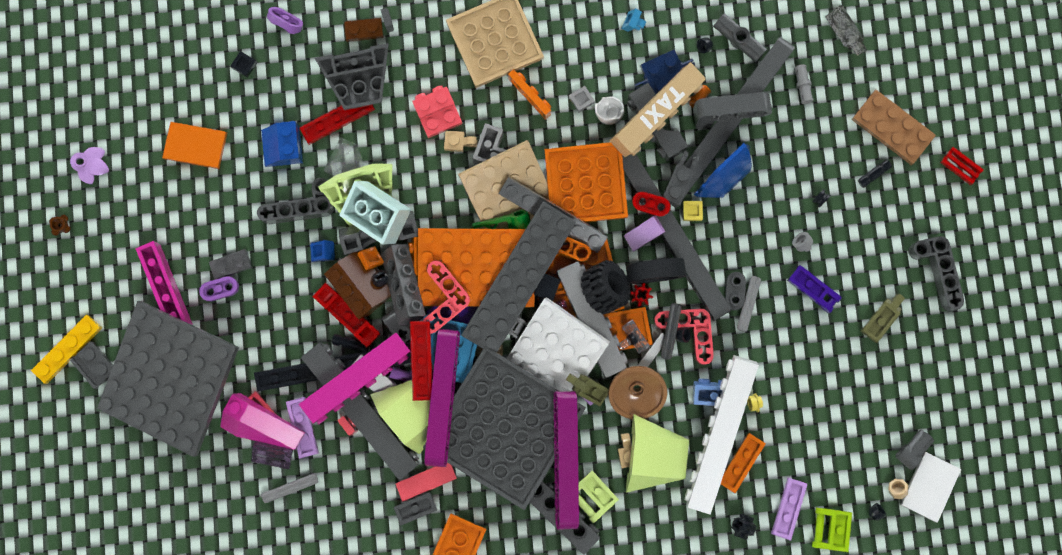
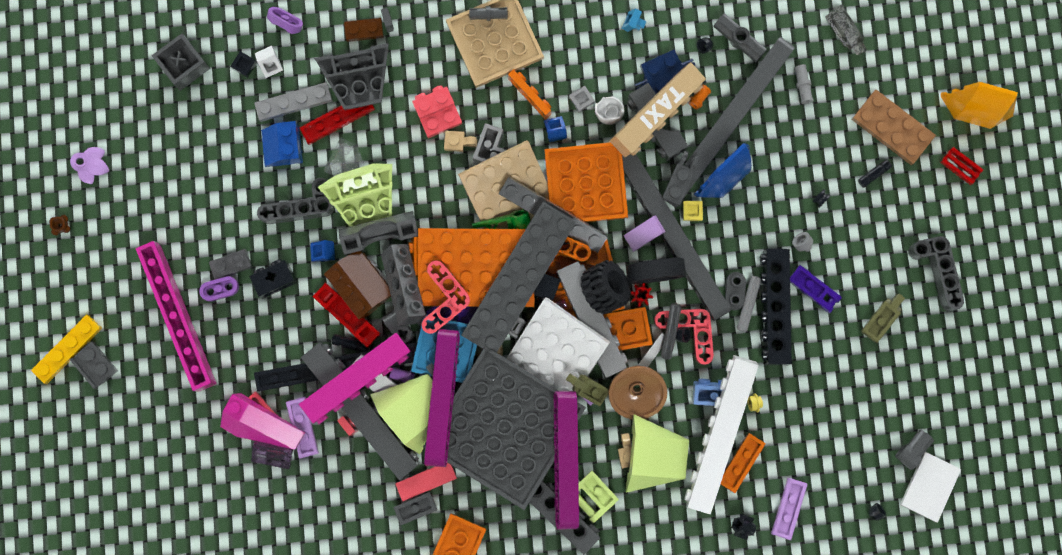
dark grey plate [97,301,239,457] -> none
orange tile [162,122,227,169] -> none
light grey axle [261,473,318,503] -> none
light aqua brick [339,181,411,245] -> none
orange tile [357,246,384,270] -> none
black hinge [372,270,388,287] -> none
red tile [409,321,432,401] -> none
clear piece [619,320,650,354] -> none
red plate [632,192,671,217] -> none
dark grey beam [693,92,772,129] -> none
lime plate [812,507,852,552] -> none
tan tile [889,479,908,499] -> none
none -> dark grey brick [152,33,210,91]
none -> black brick [249,259,297,299]
none -> light grey plate [254,82,333,122]
none -> white brick [255,46,283,78]
none -> dark grey pin [469,6,508,21]
none -> blue slope [544,116,567,142]
none -> black brick [760,249,792,366]
none -> light orange wedge [941,82,1018,129]

